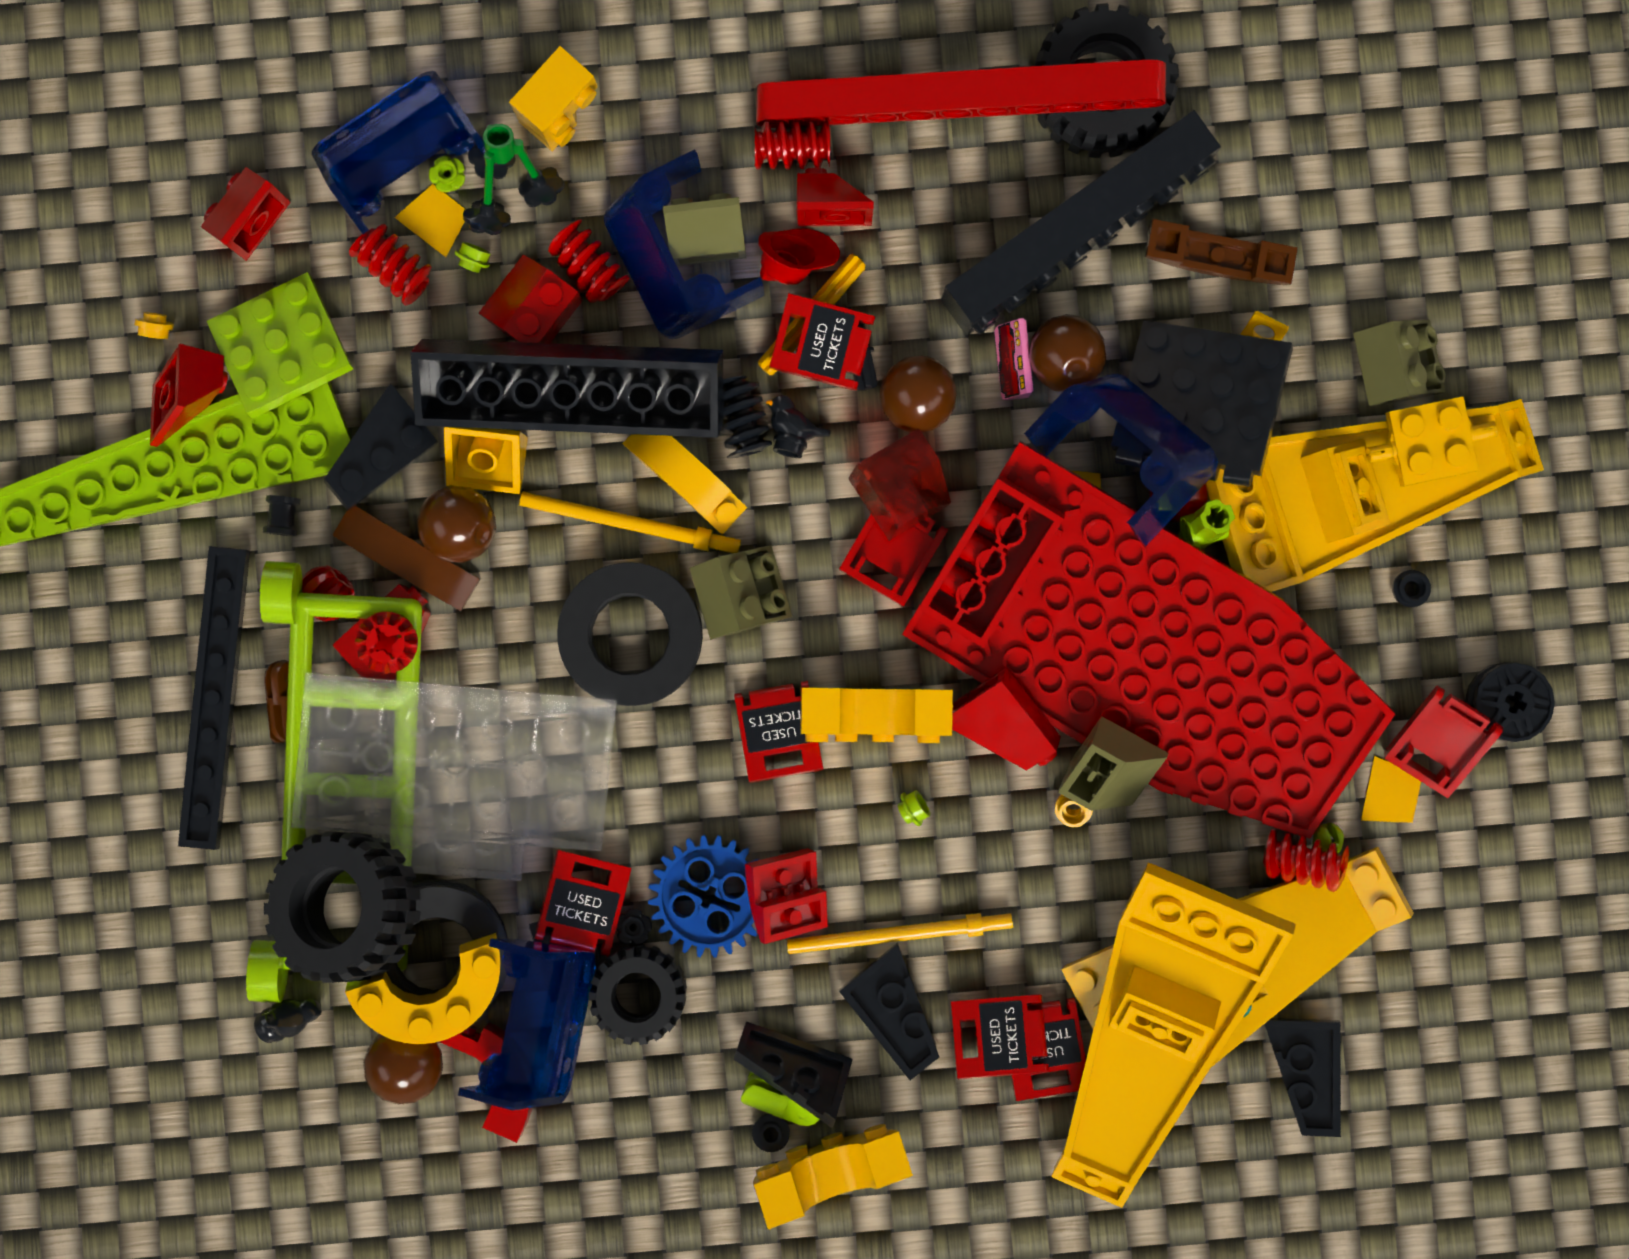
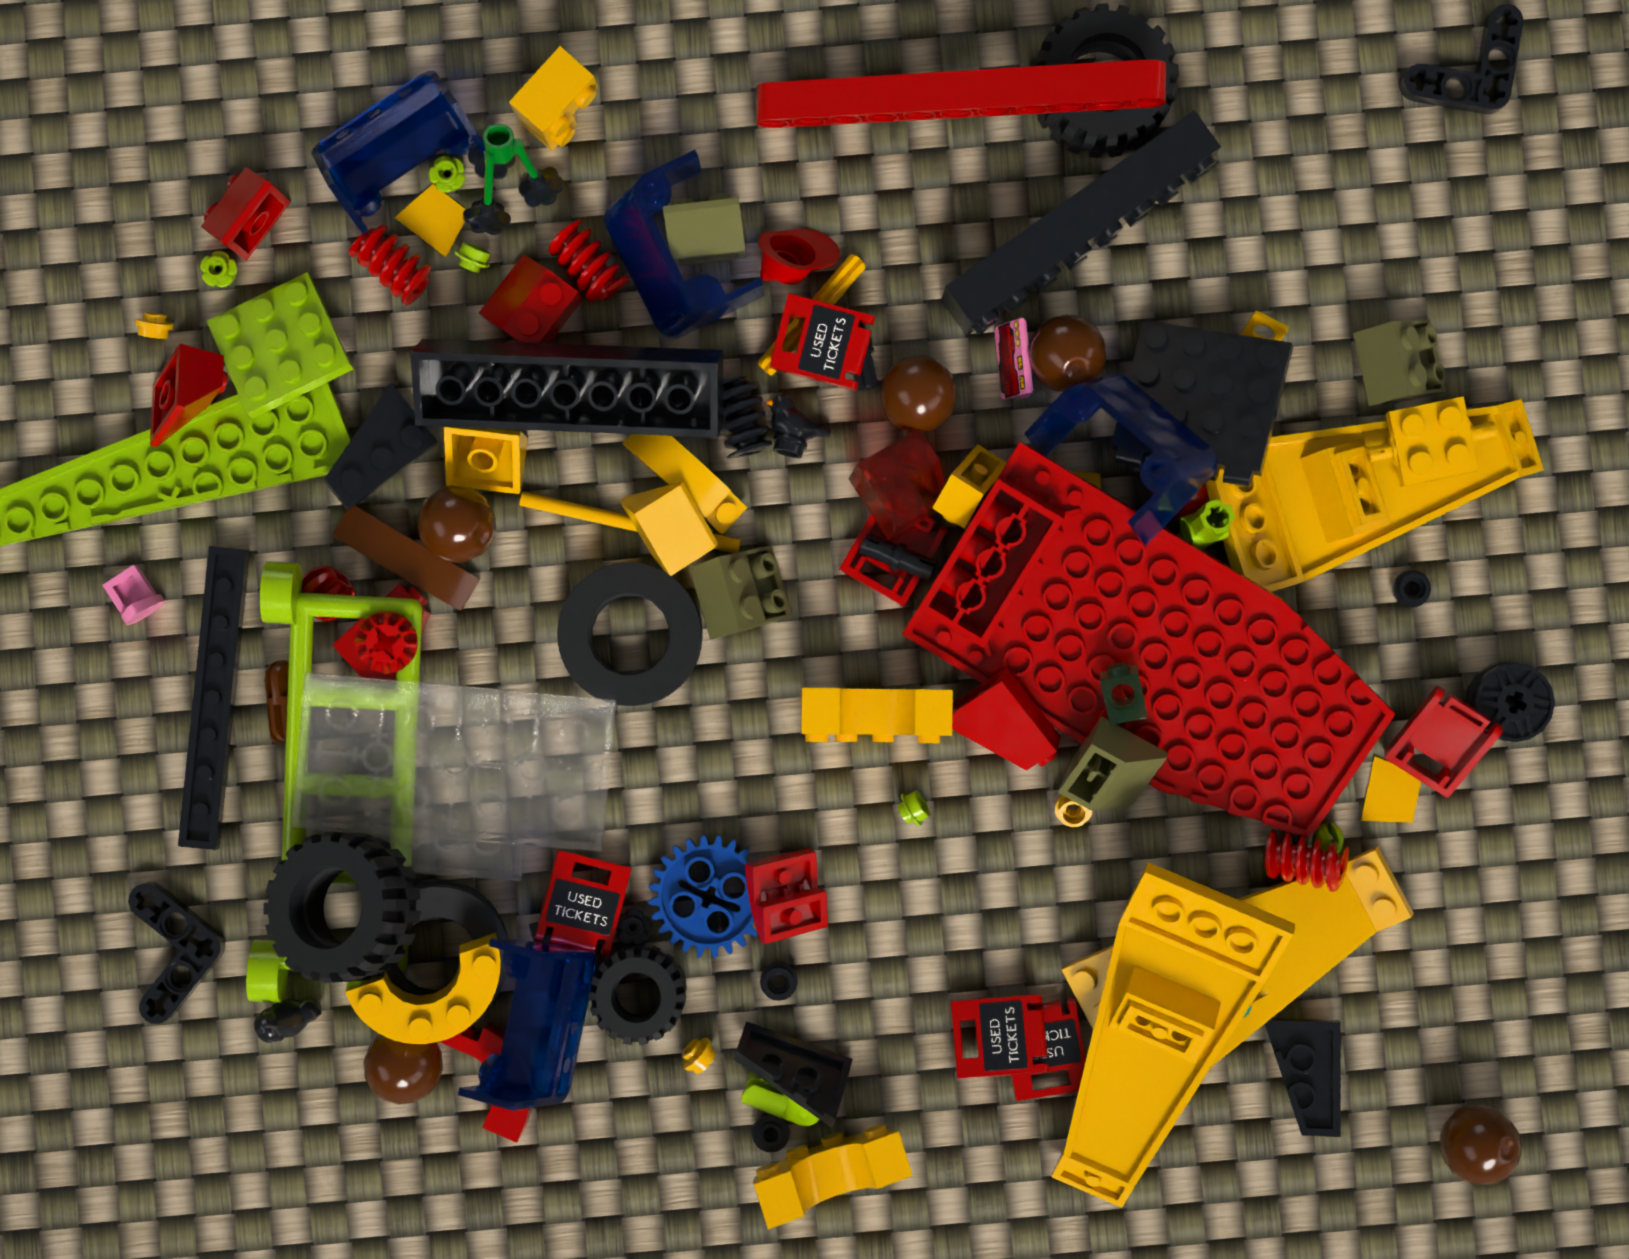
black bush [262,495,301,537] -> none
container [734,681,824,783] -> none
red piece [755,121,830,170] -> none
yellow bar [787,913,1013,954] -> none
red slope [797,168,874,226] -> none
black wing [839,942,939,1081] -> none
reddish brown slope [1145,219,1298,285] -> none
none -> bright pink tile [103,565,165,625]
none -> black beam [128,882,226,1024]
none -> lime plate [200,251,237,288]
none -> yellow slope [620,481,718,576]
none -> yellow plate [682,1038,716,1074]
none -> black plate [760,962,798,1001]
none -> black pin [860,532,938,582]
none -> yellow brick [932,444,1007,529]
none -> clear green brick [1100,662,1148,725]
none -> black beam [1399,4,1523,114]
none -> reddish brown piece [1439,1105,1522,1185]

